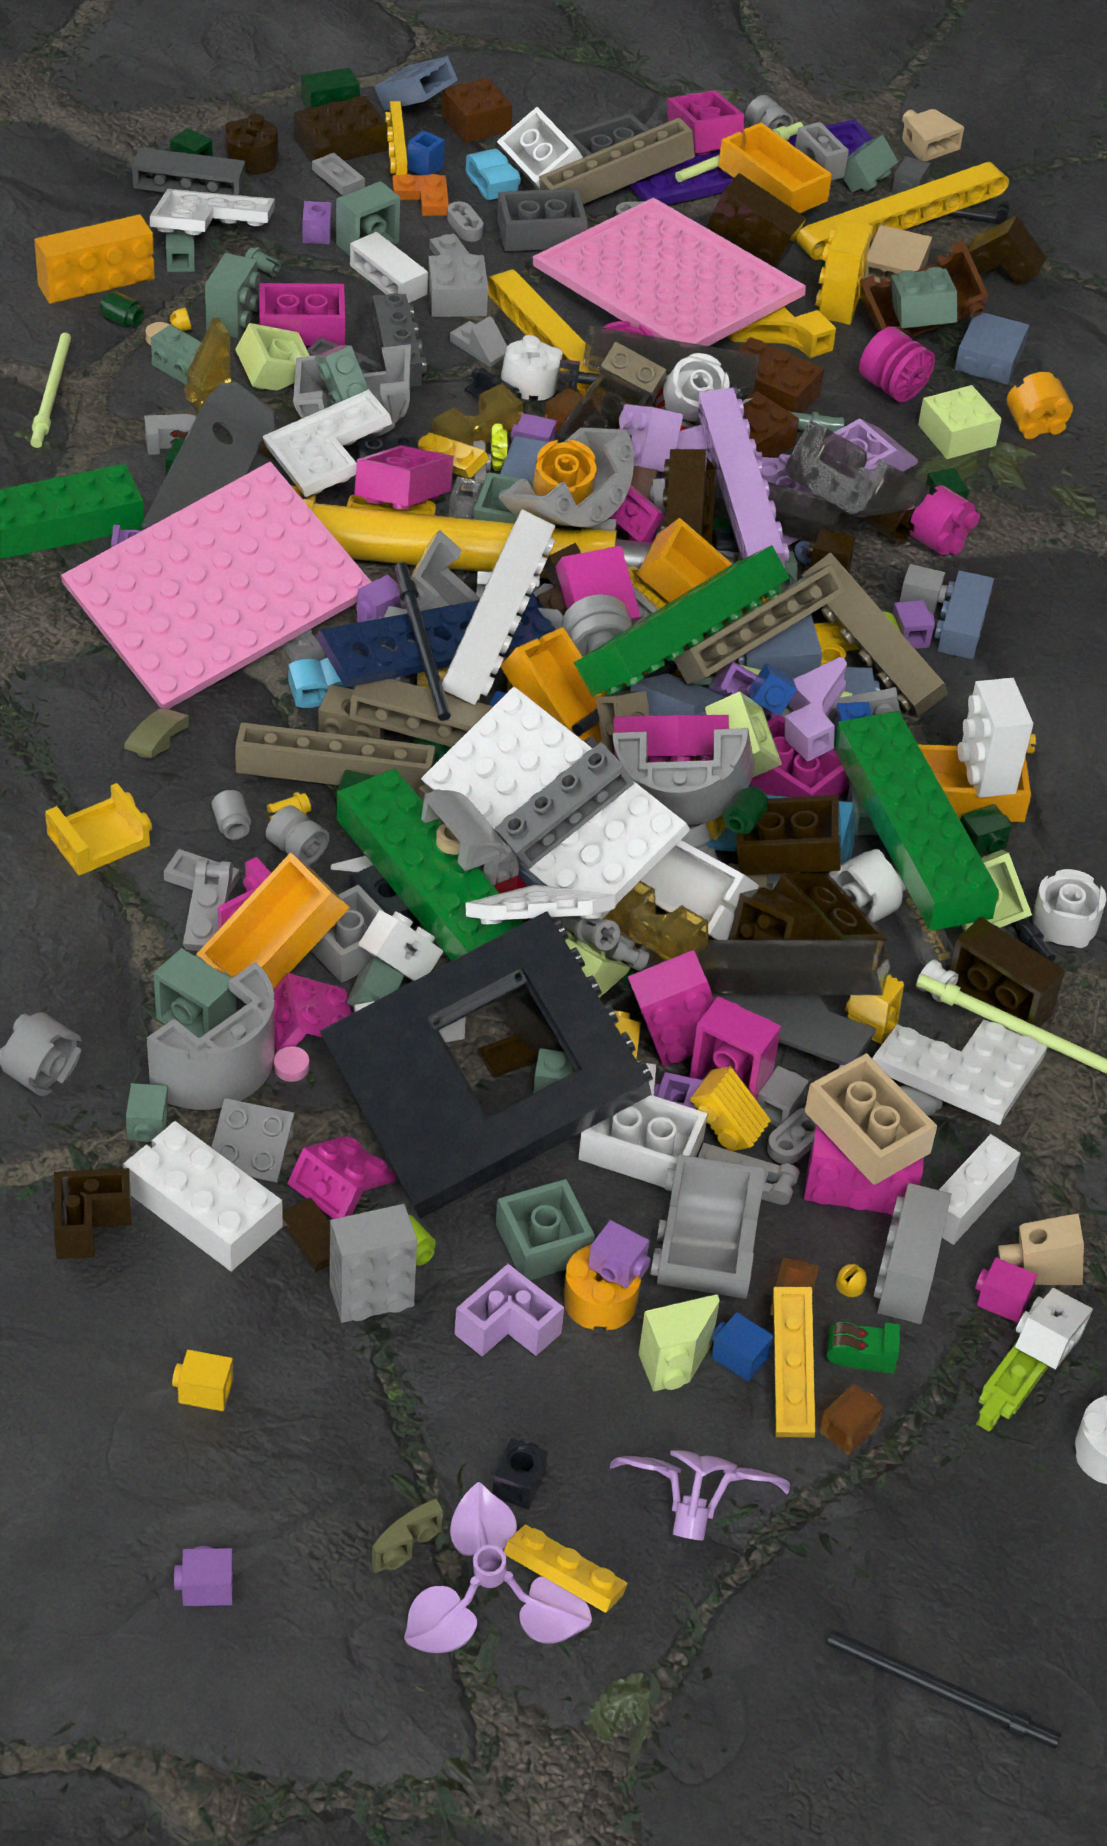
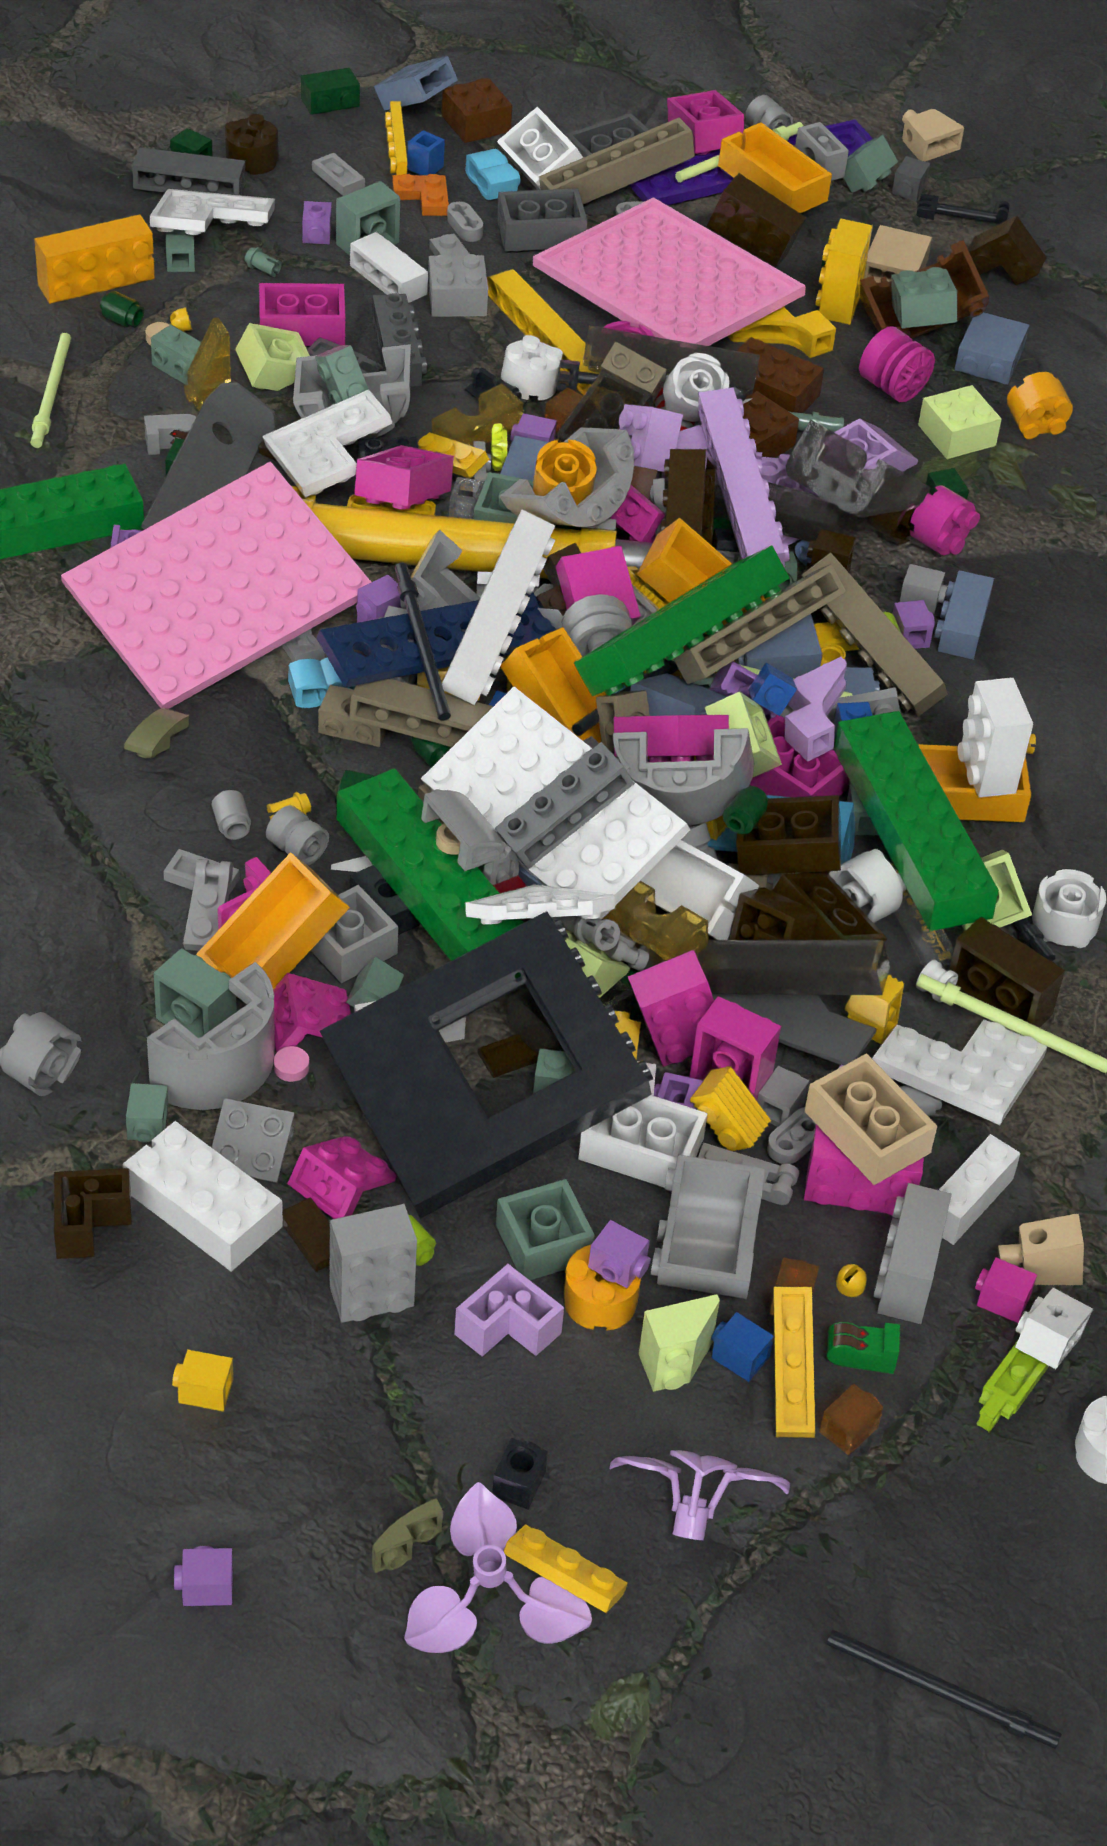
yellow panel [45,783,152,876] -> none
sand green brick [205,253,260,338] -> none
dark tan brick [235,722,435,795] -> none
dark brown brick [294,96,388,163] -> none
white brick [358,910,443,981] -> none
light grey slope [450,316,507,367] -> none
yellow beam [796,162,1009,260] -> none
dark green brick [960,804,1012,856] -> none

